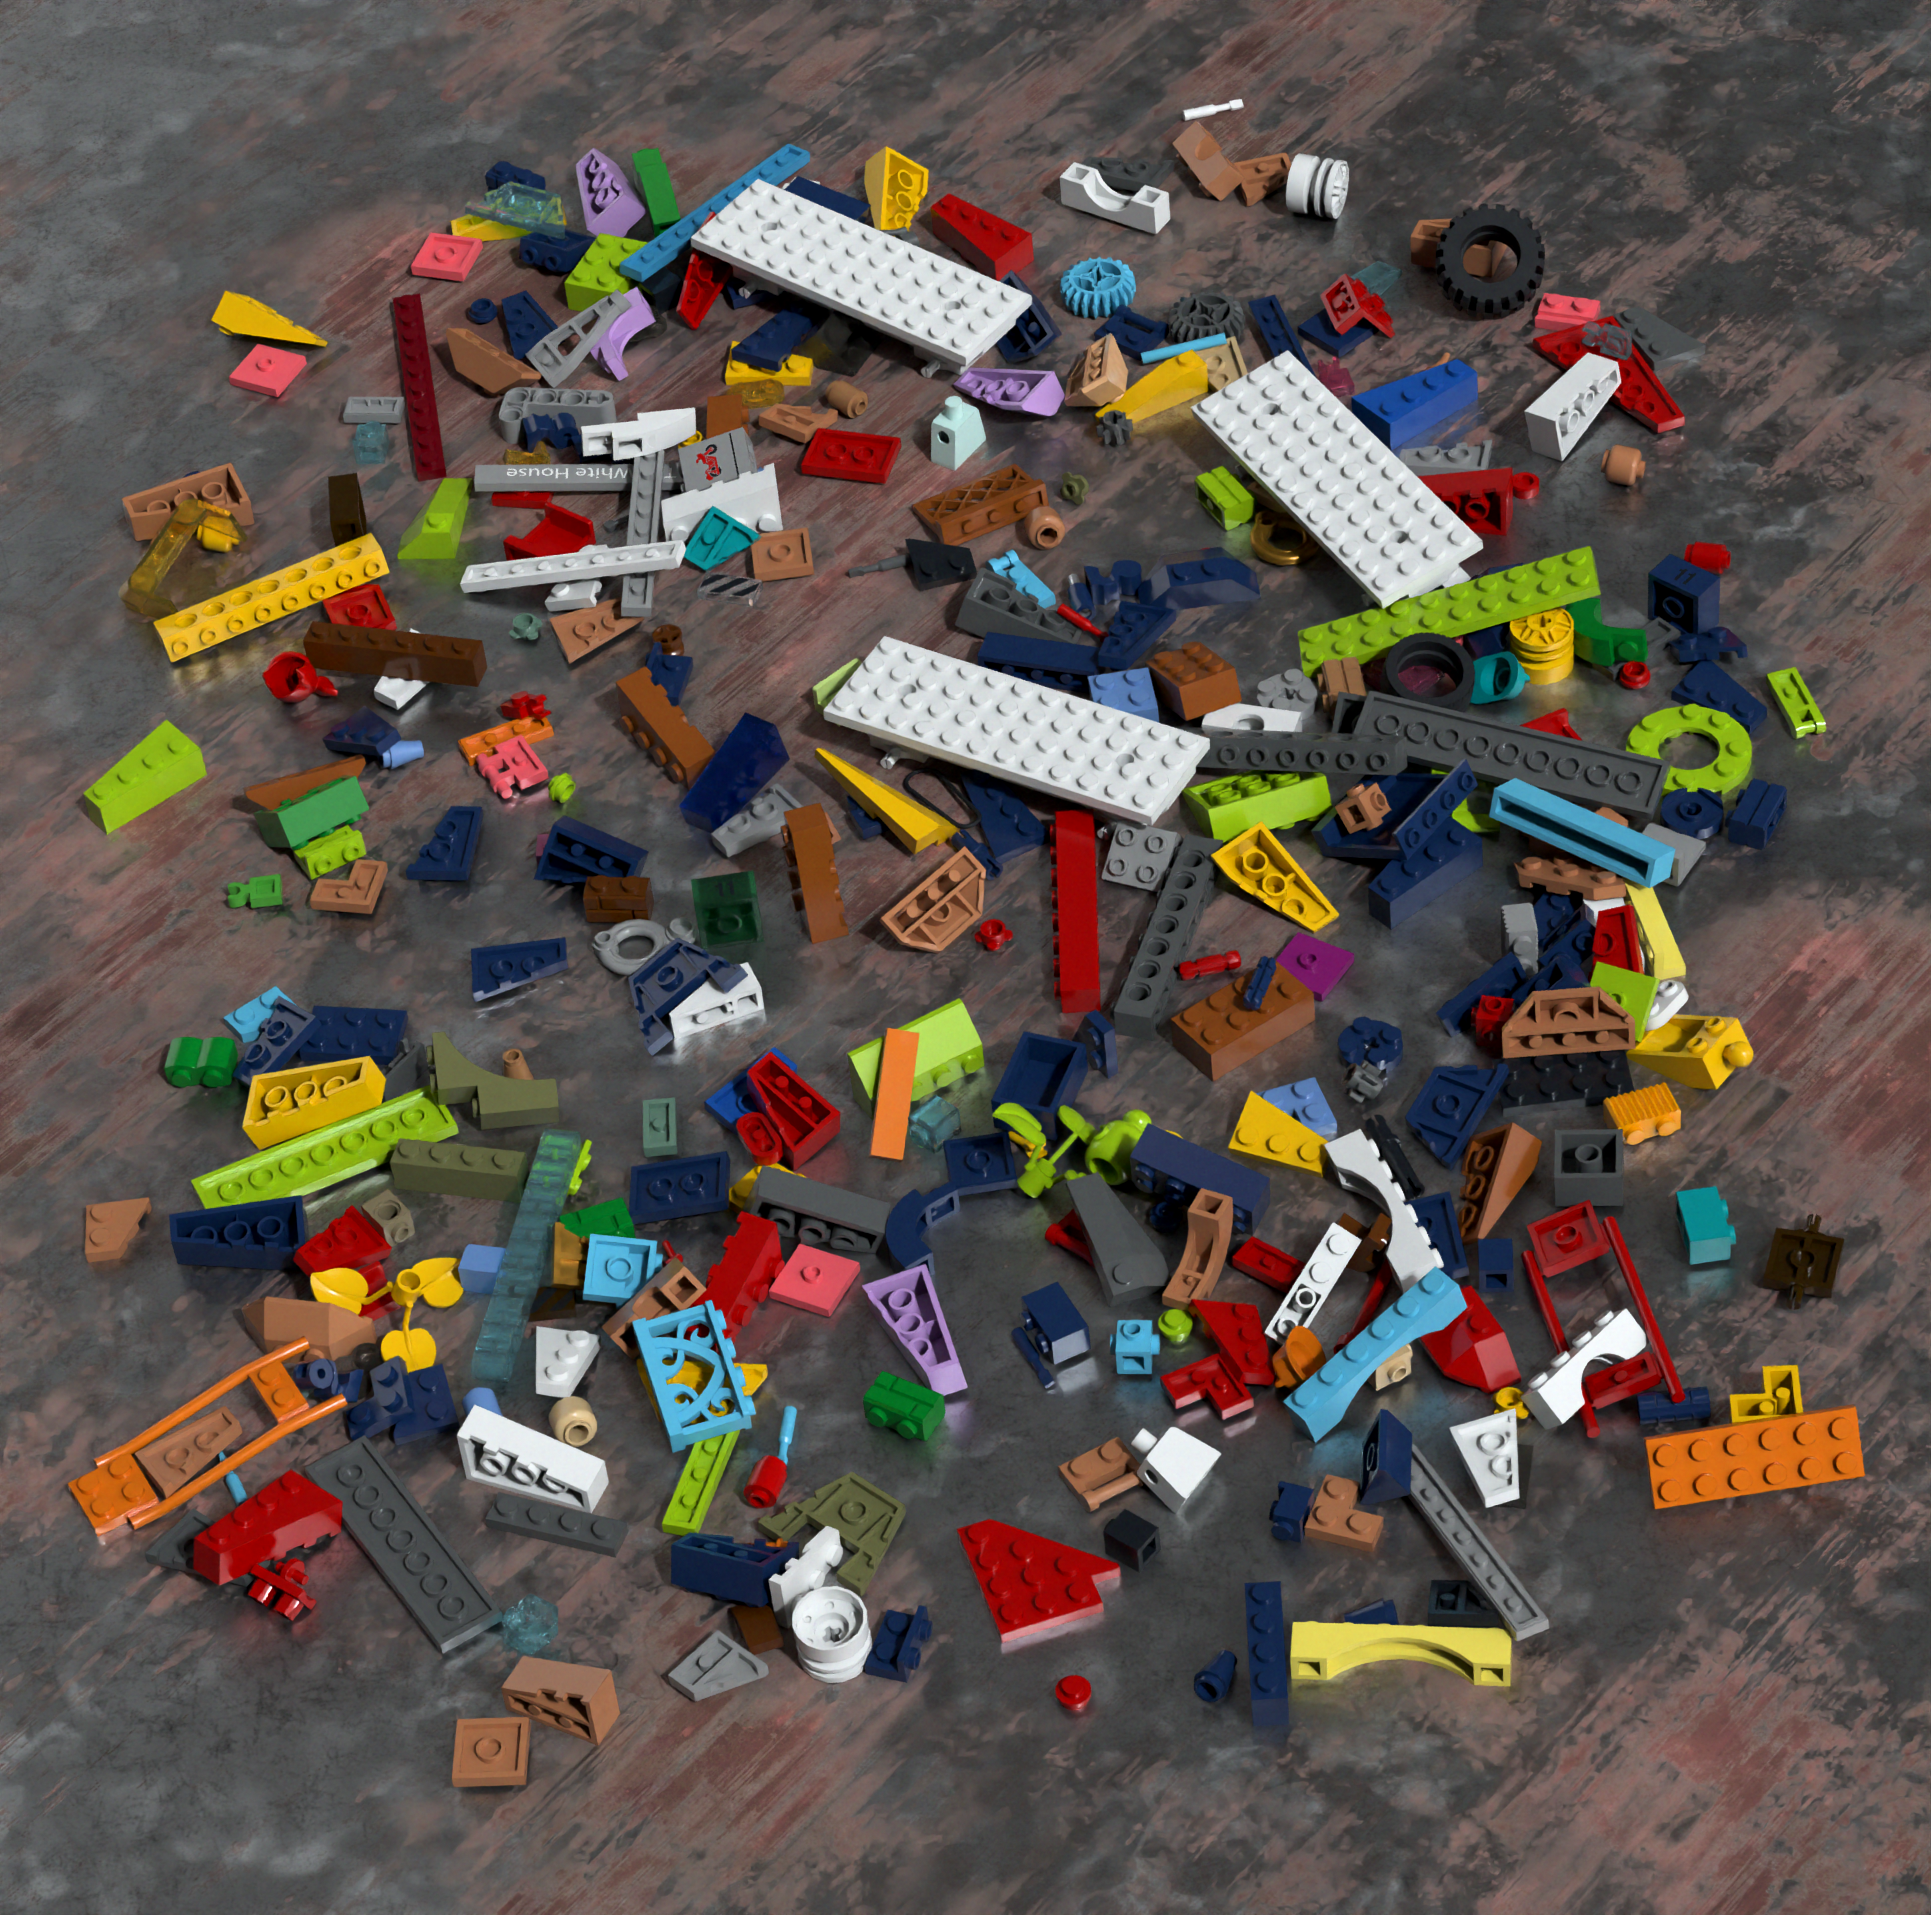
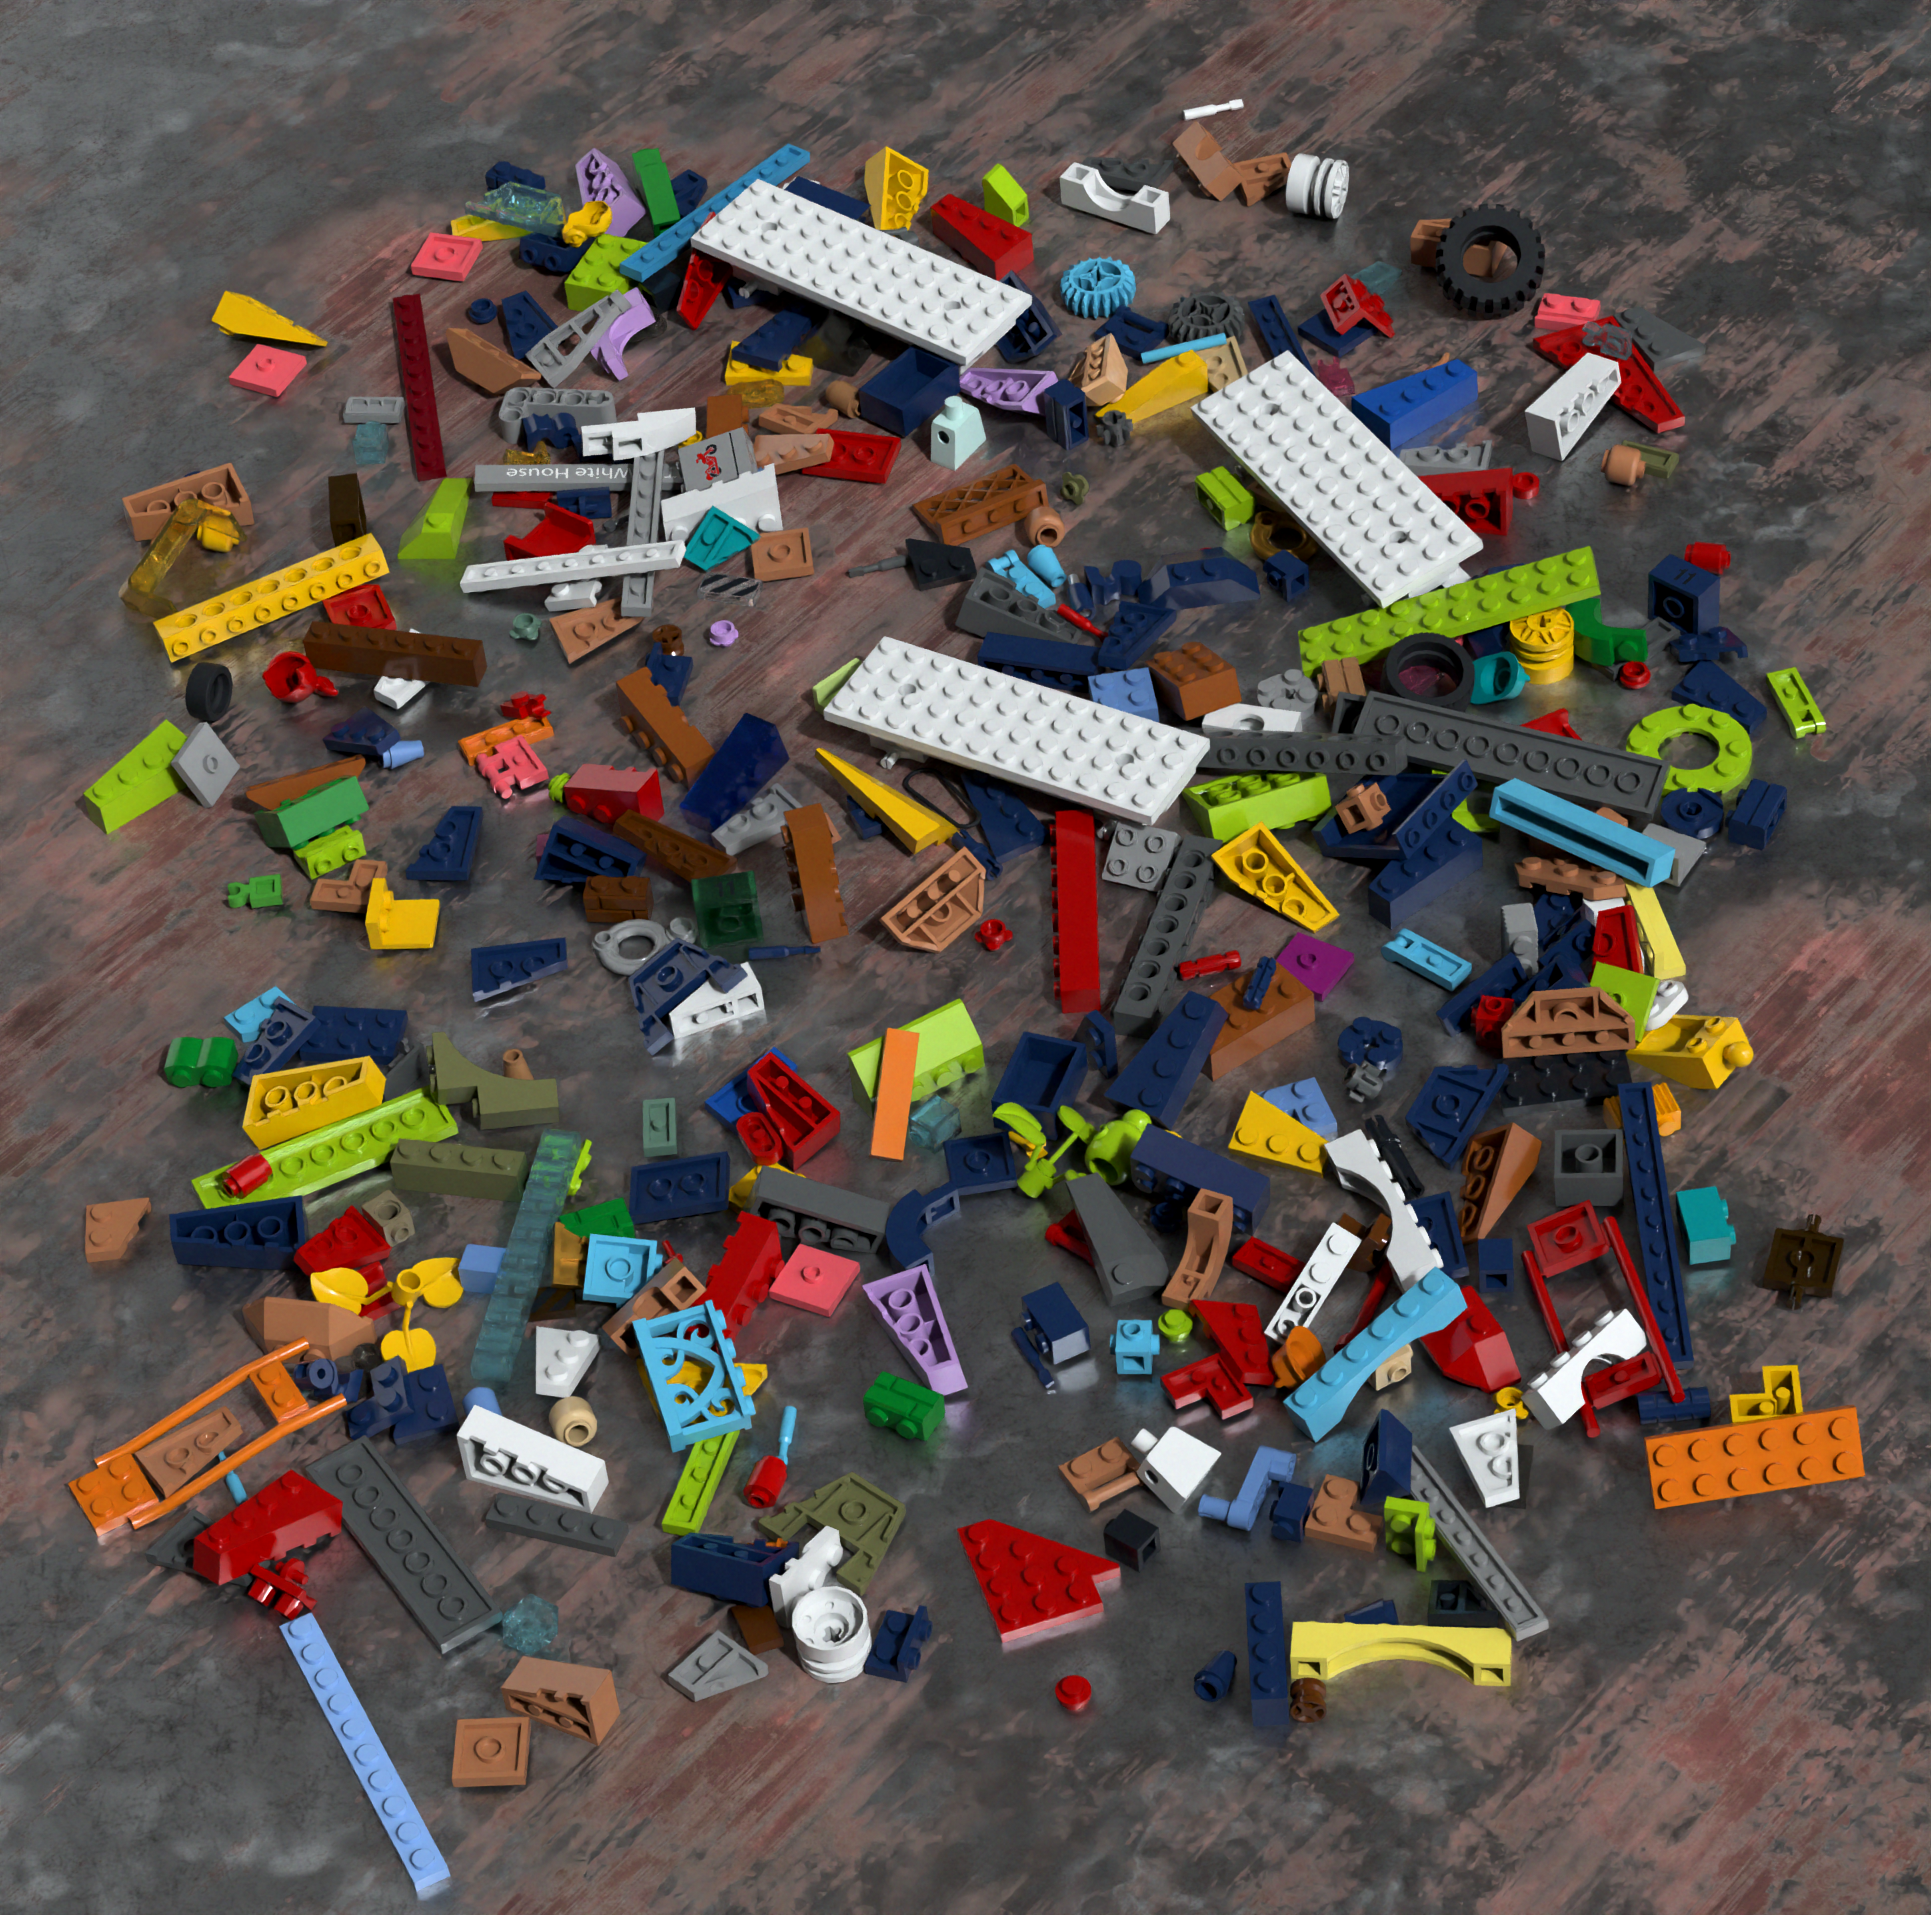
none -> light grey plate [171,722,240,808]
none -> black tyre [185,662,233,722]
none -> red brick [222,1153,272,1199]
none -> light blue plate [279,1612,450,1891]
none -> yellow bracket [365,878,440,949]
none -> dark blue hips [557,487,612,519]
none -> yellow hair [561,201,613,247]
none -> red wedge [564,764,665,826]
none -> reddish brown wing [613,809,738,895]
none -> dark blue wing [670,169,708,219]
none -> lavender plate [709,620,738,648]
none -> dark blue piece [749,945,821,960]
none -> nougat wing [753,434,834,475]
none -> dark blue piece [859,344,961,437]
none -> lime slope [982,163,1029,227]
none -> medium azure cone [1027,544,1067,587]
none -> dark blue brick [1044,379,1089,451]
none -> dark blue wedge [1103,990,1229,1131]
none -> medium blue beam [1198,1445,1296,1531]
none -> dark blue brick [1263,549,1309,602]
none -> reddish brown wheel [1290,1678,1326,1723]
none -> medium azure plate [1381,928,1472,991]
none -> lime bracket [1384,1496,1436,1572]
none -> dark blue plate [1617,1082,1694,1370]
none -> olive tile [1621,440,1679,480]

